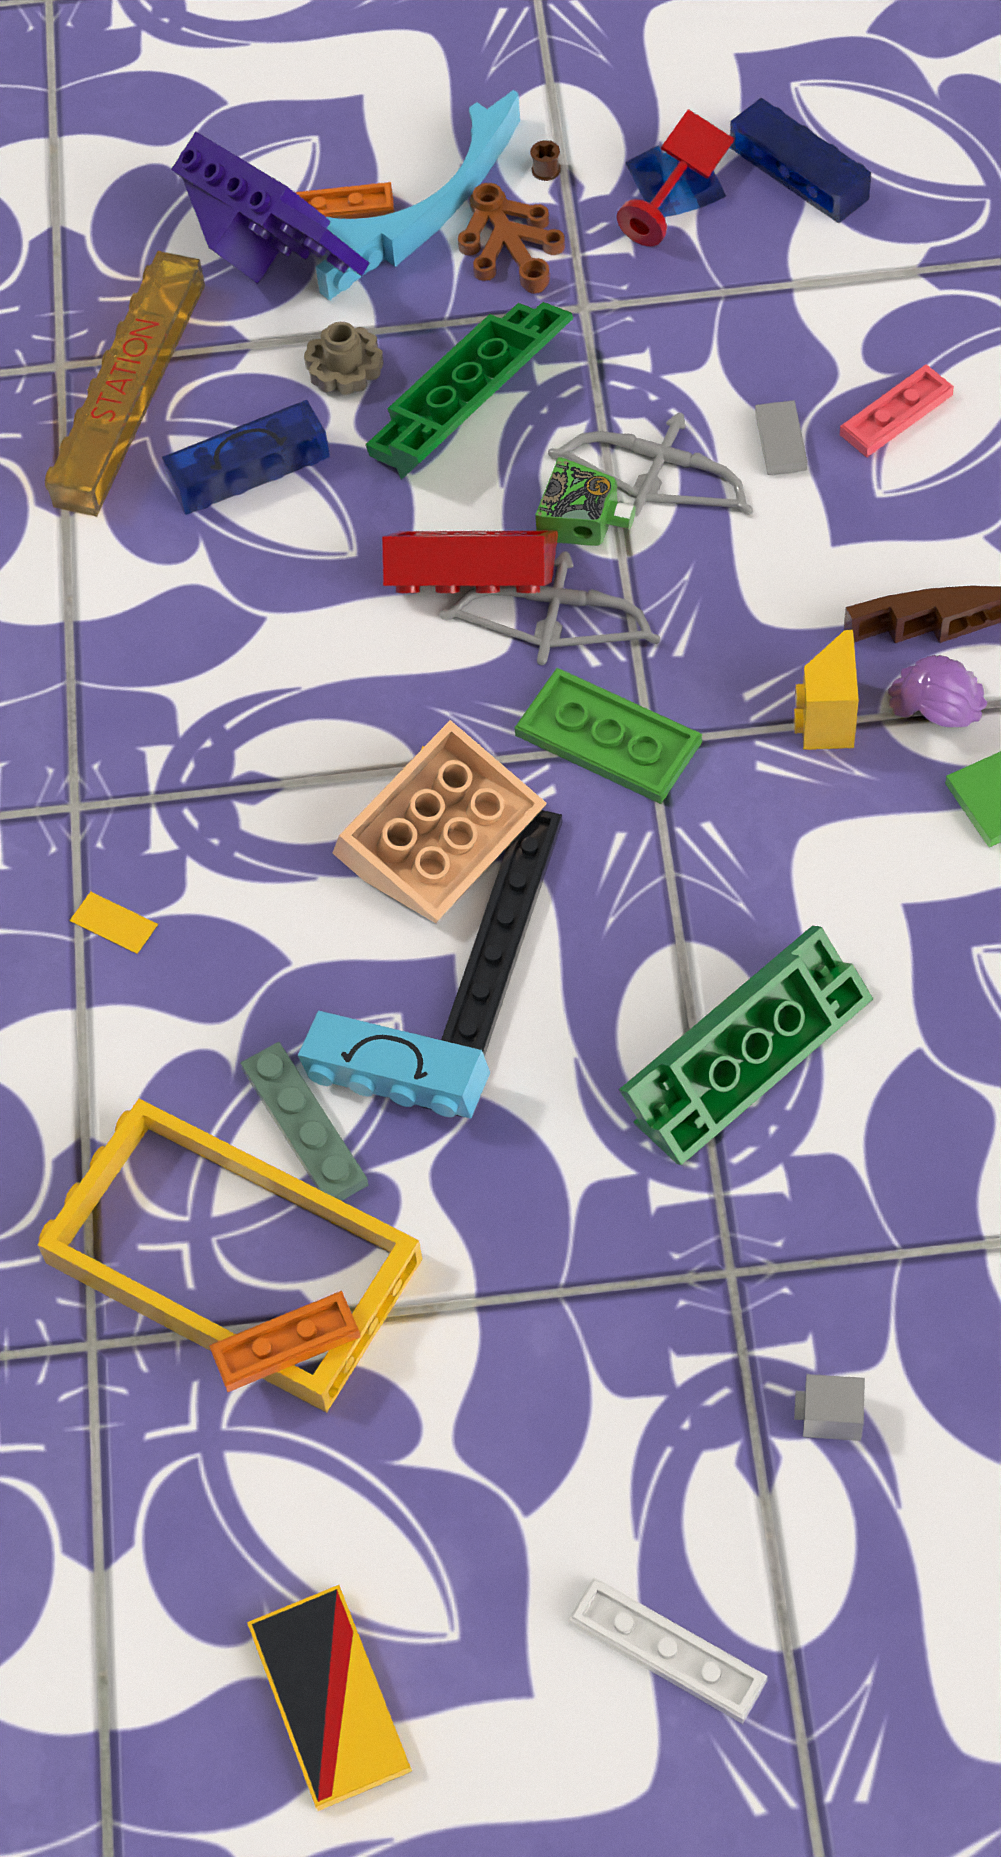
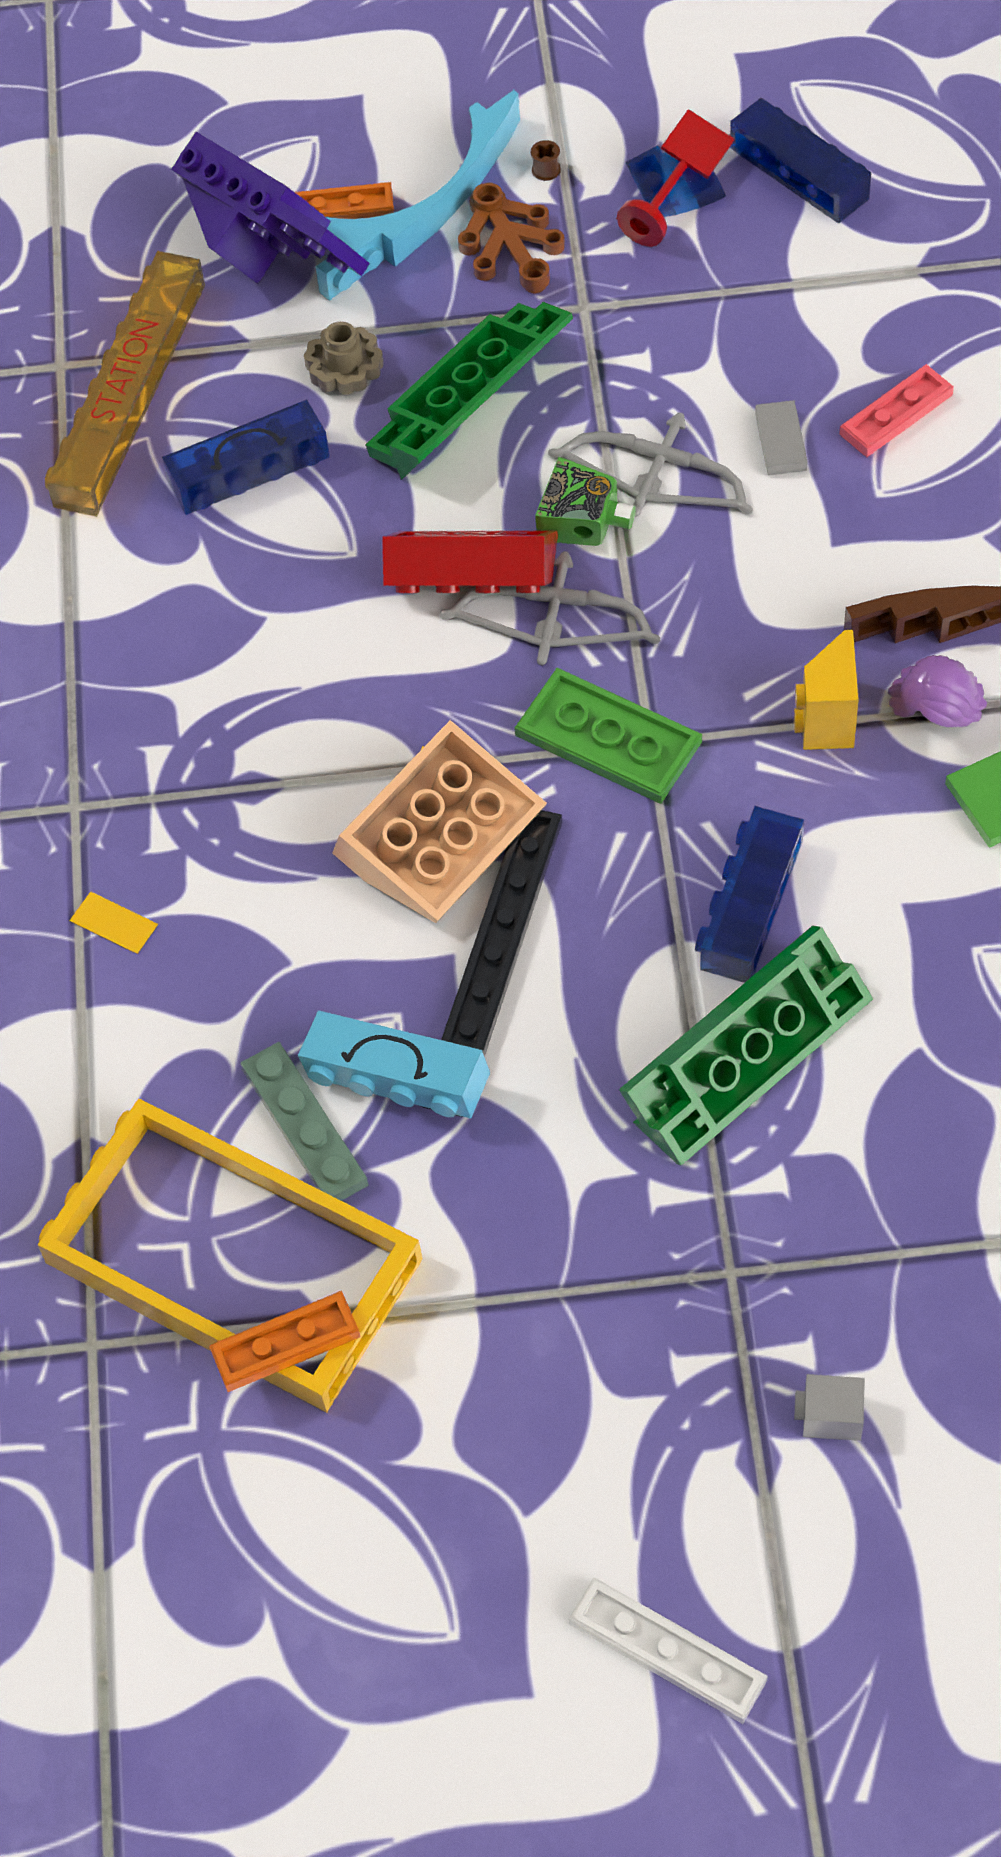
tile [247,1585,412,1812] -> none
none -> clear blue brick [695,806,805,983]

